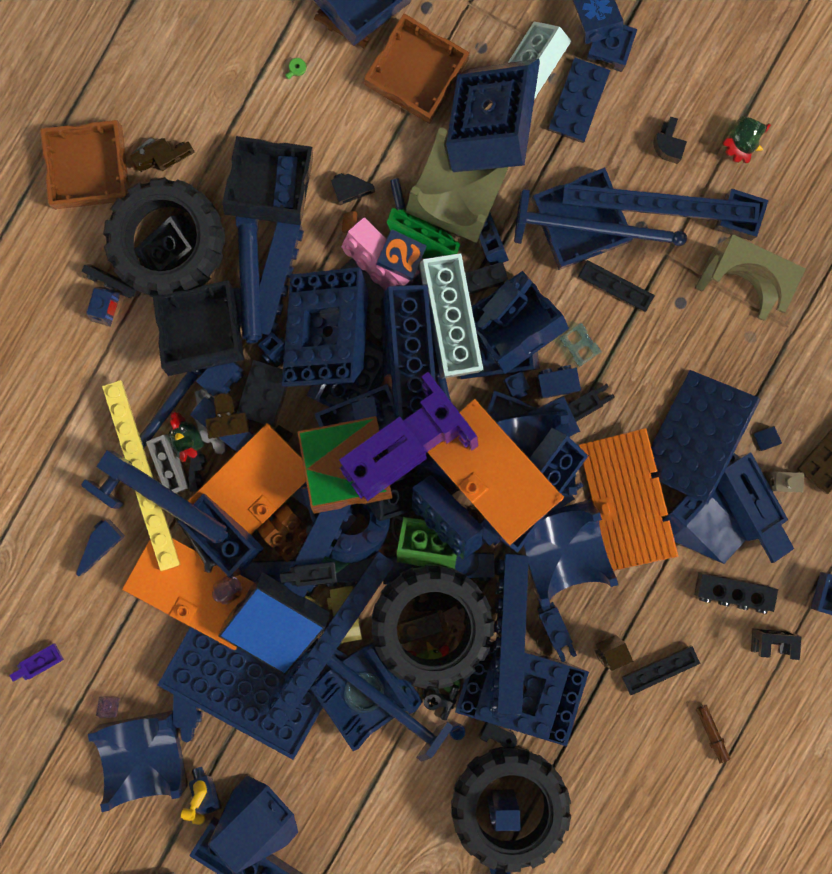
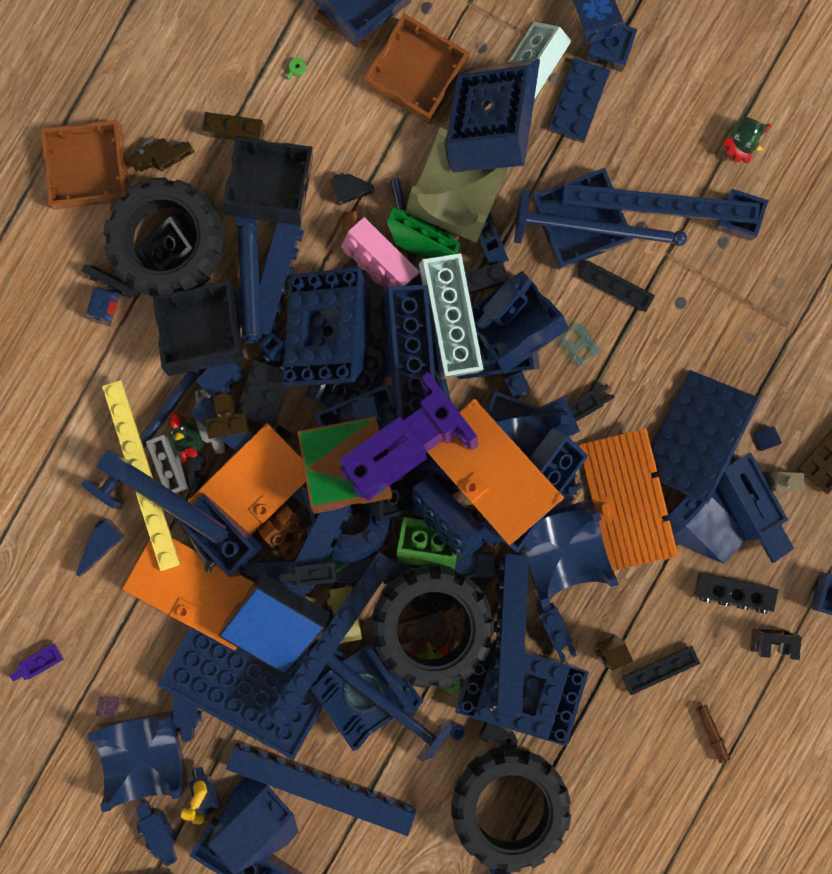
head [212,576,242,605] -> none
dark blue plate [273,156,298,209] -> none
dark blue tile [376,229,427,281] -> none
black piece [423,684,460,720] -> none
dark blue wedge [487,789,520,831] -> none
dark blue brick [535,365,581,399] -> none
black brick [653,117,687,164] -> none
olive piece [695,234,806,321] -> none
none -> dark blue hinge [136,800,177,867]
none -> dark brown brick [202,112,265,141]
none -> dark blue brick [226,743,416,836]

